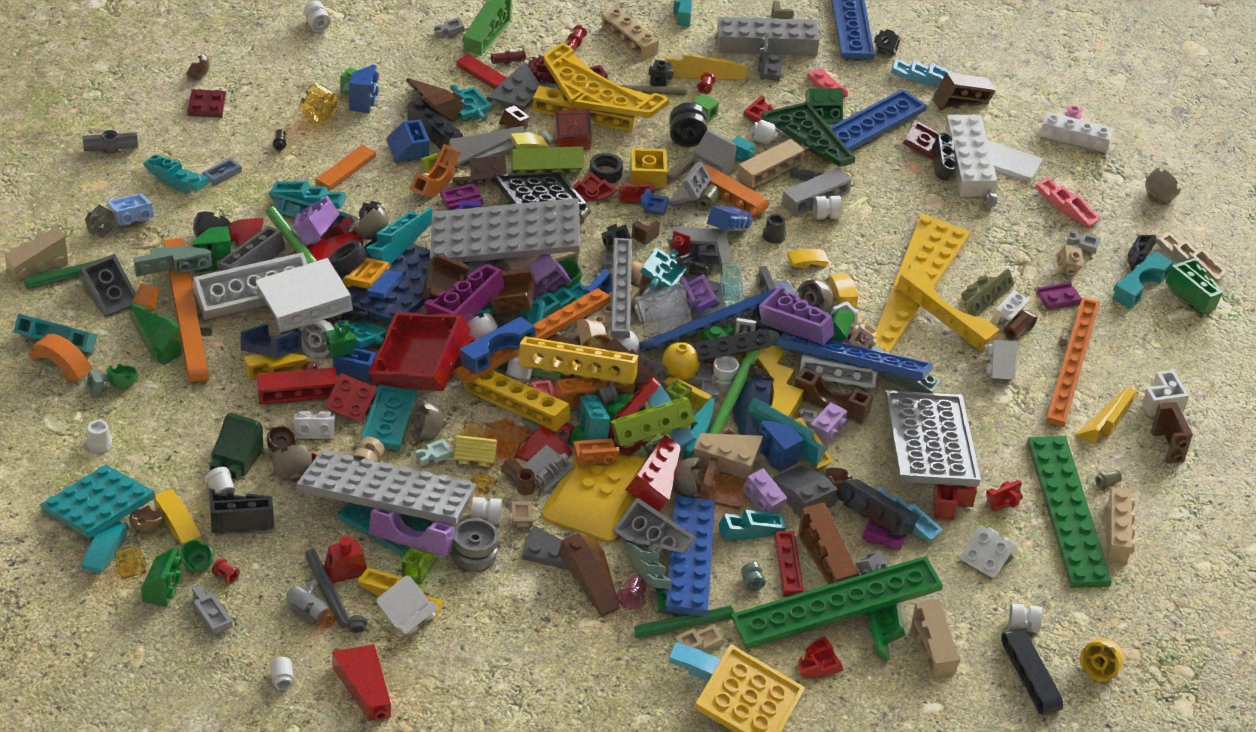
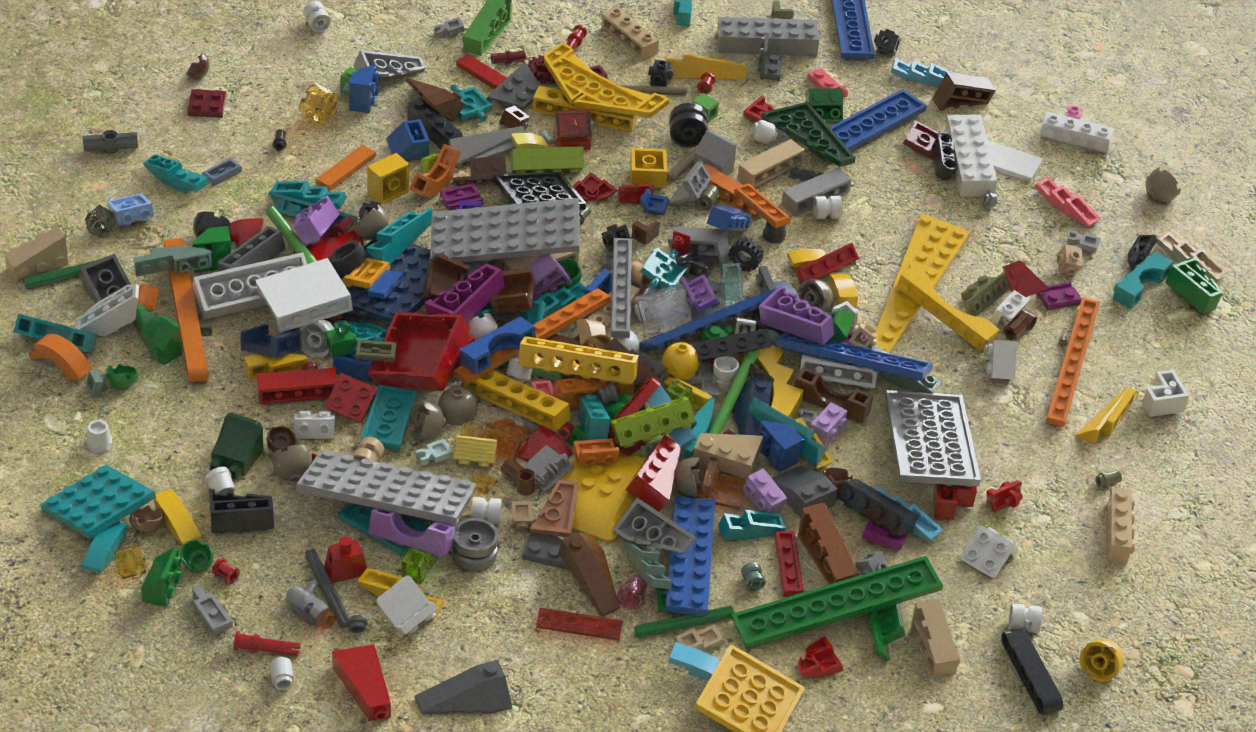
black tyre [589,153,623,184] -> none
teal brick [732,136,756,162] -> none
green plate [1027,436,1112,588] -> none
reddish brown panel [1151,402,1193,464] -> none
none -> white wedge [76,284,139,337]
none -> red pin [233,631,301,657]
none -> light grey wedge [353,50,426,78]
none -> olive tile [355,340,396,362]
none -> yellow brick [367,153,409,204]
none -> dark grey wedge [415,660,512,714]
none -> dark tan cylinder [438,387,476,425]
none -> nougat wing [530,480,579,537]
none -> clear red tile [536,608,623,641]
none -> black tyre [728,237,764,272]
none -> orange tile [734,183,791,228]
none -> red tile [794,243,859,284]
none -> red wing [1002,260,1048,297]

